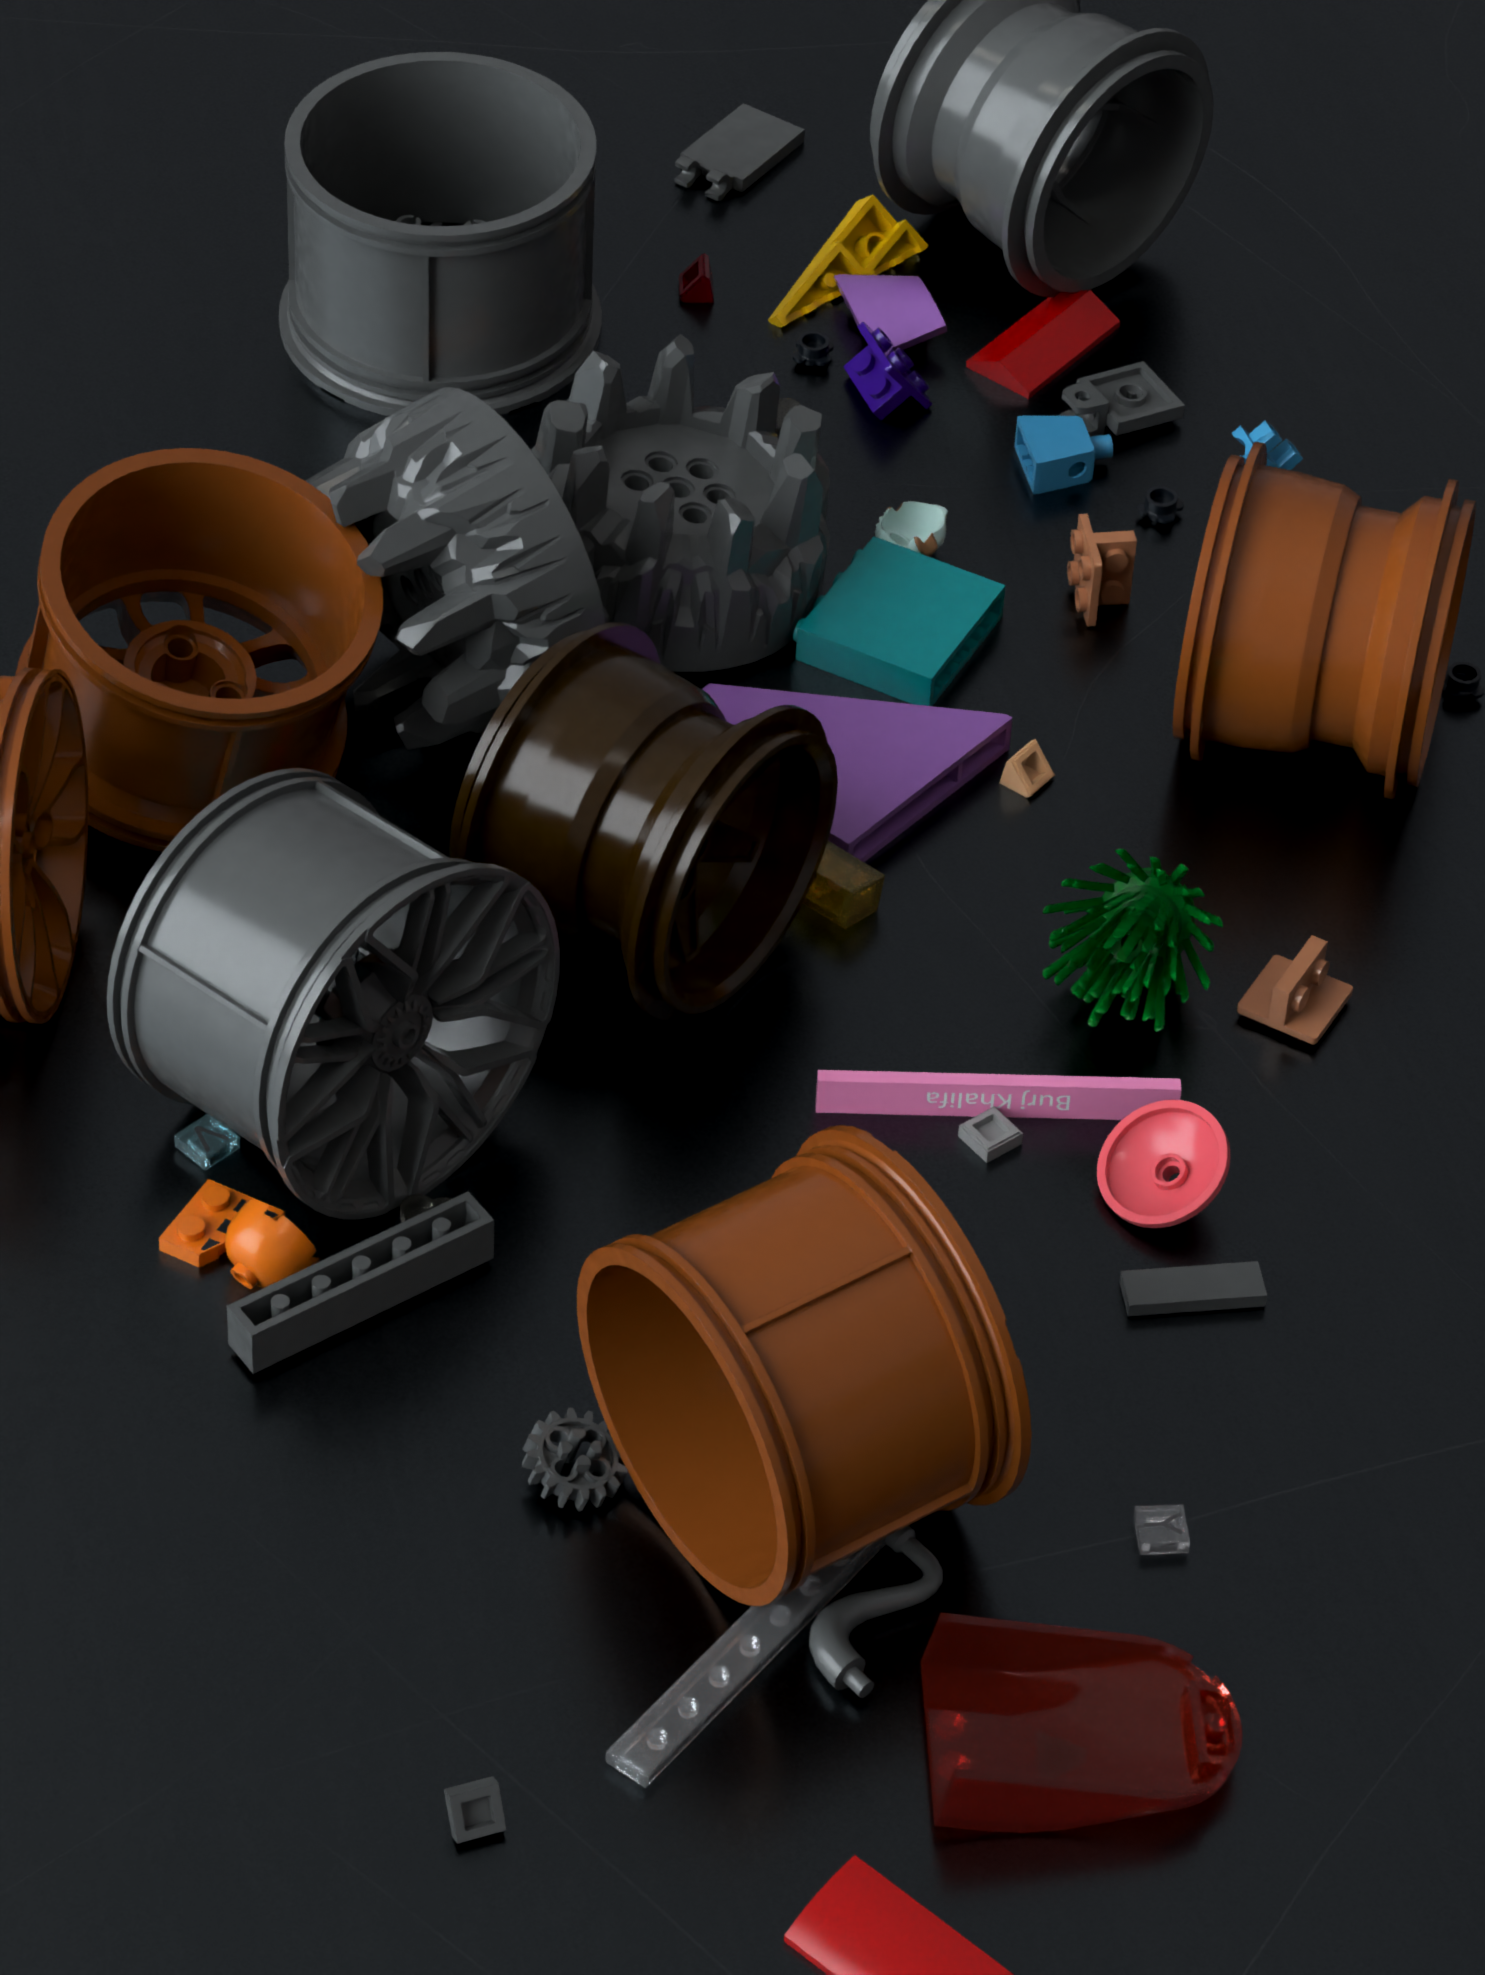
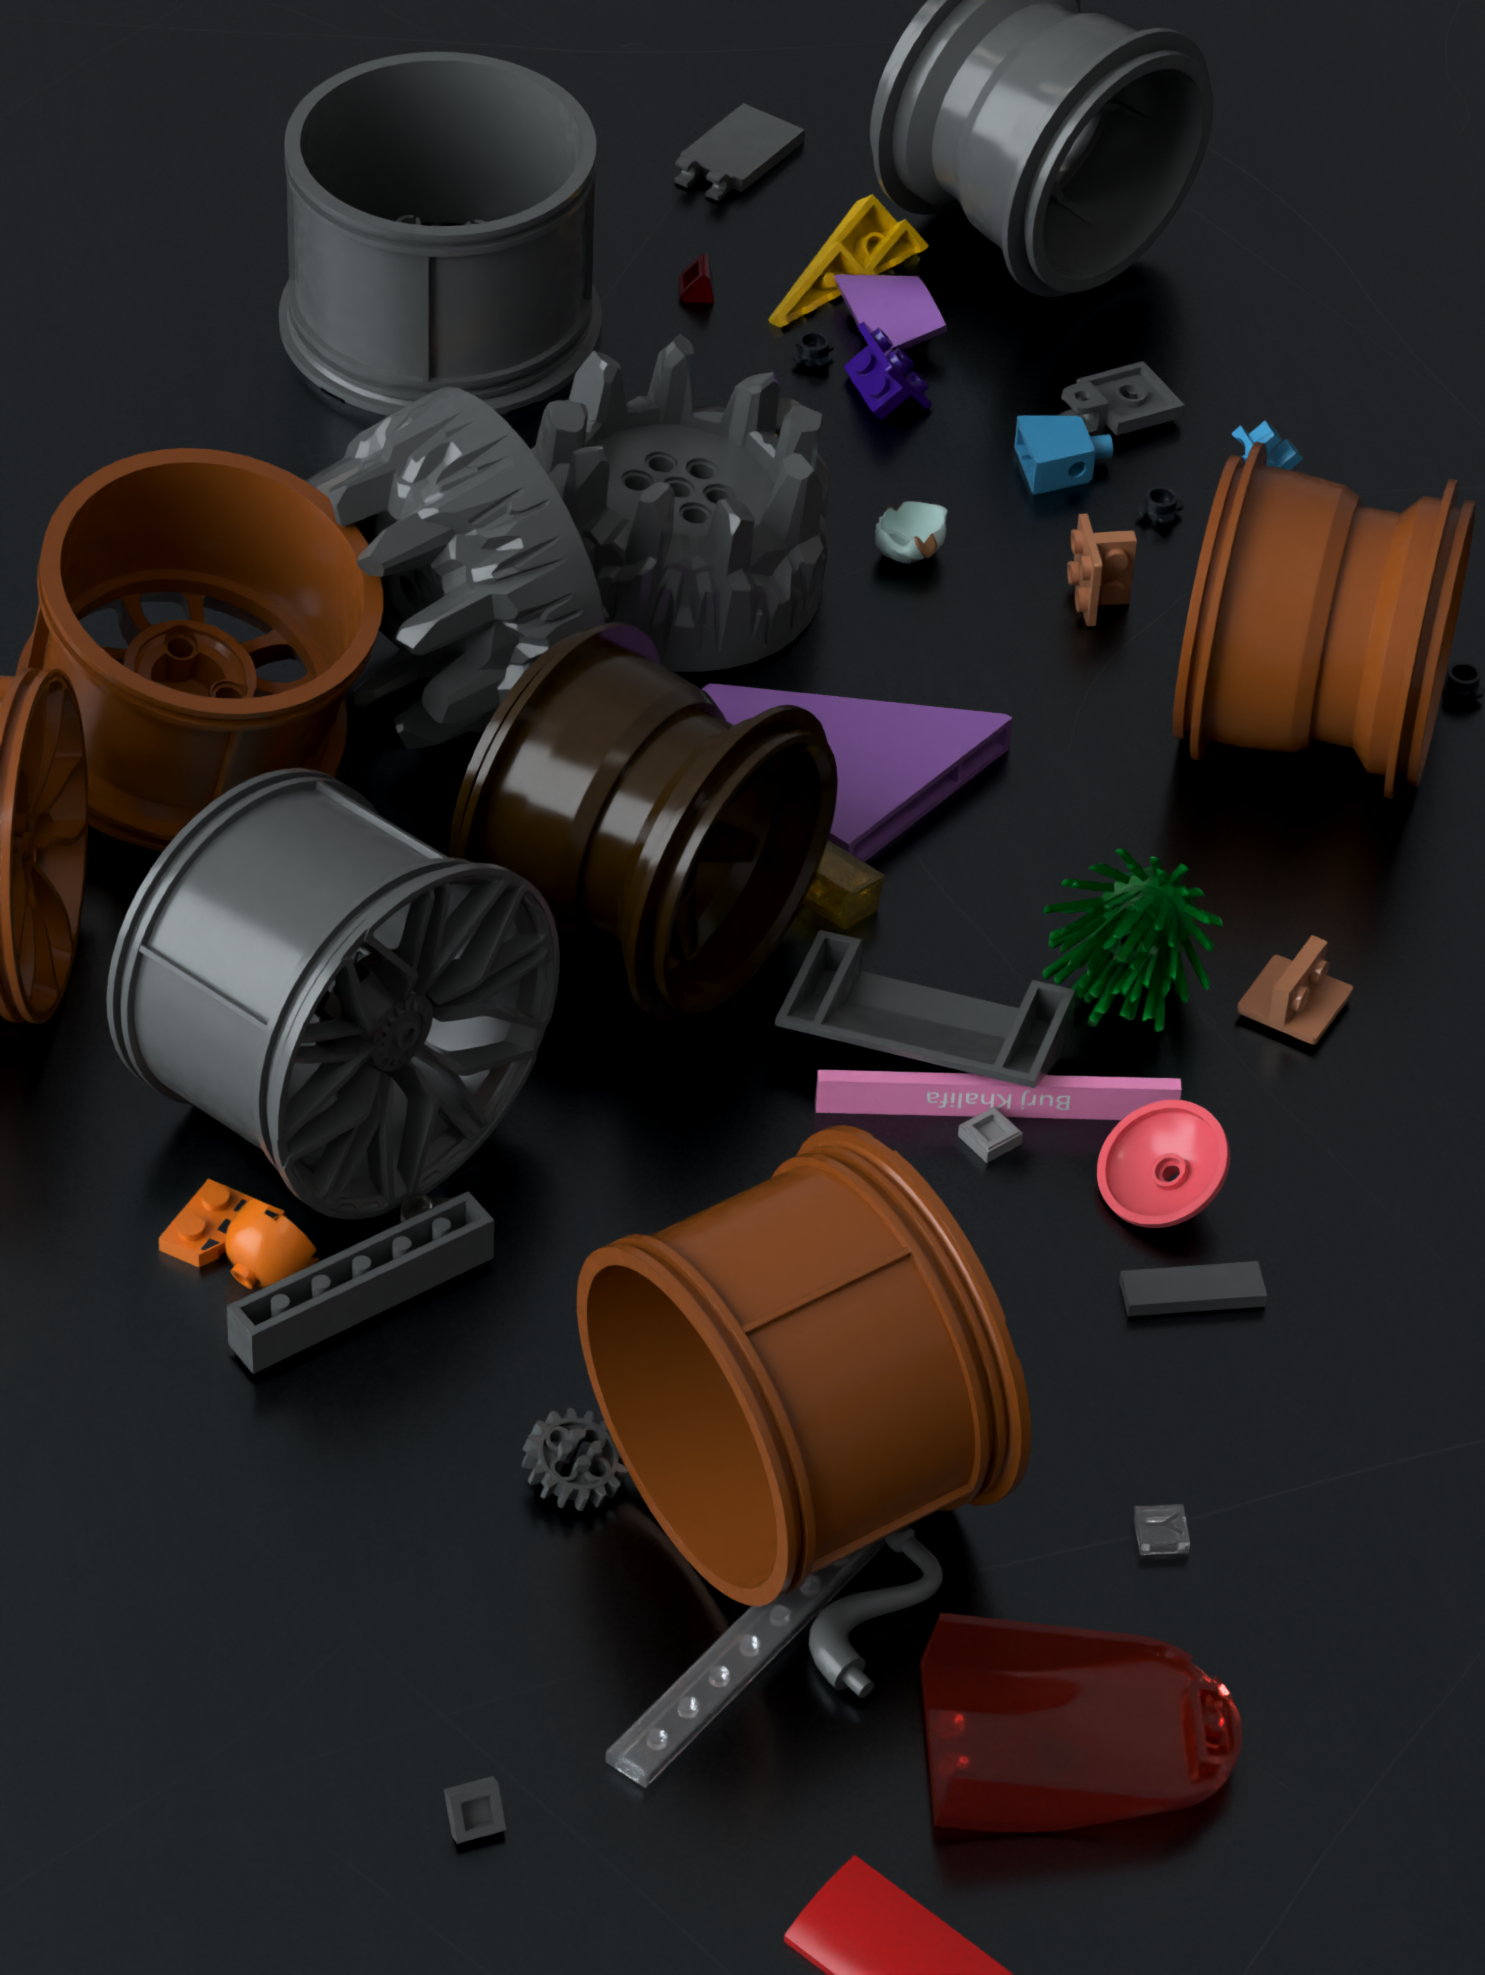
clear light blue tile [174,1114,240,1171] -> none
teal brick [793,536,1006,706] -> none
red slope [966,290,1120,399] -> none
light nougat slope [999,739,1055,798] -> none
none -> dark grey slope [775,930,1075,1088]

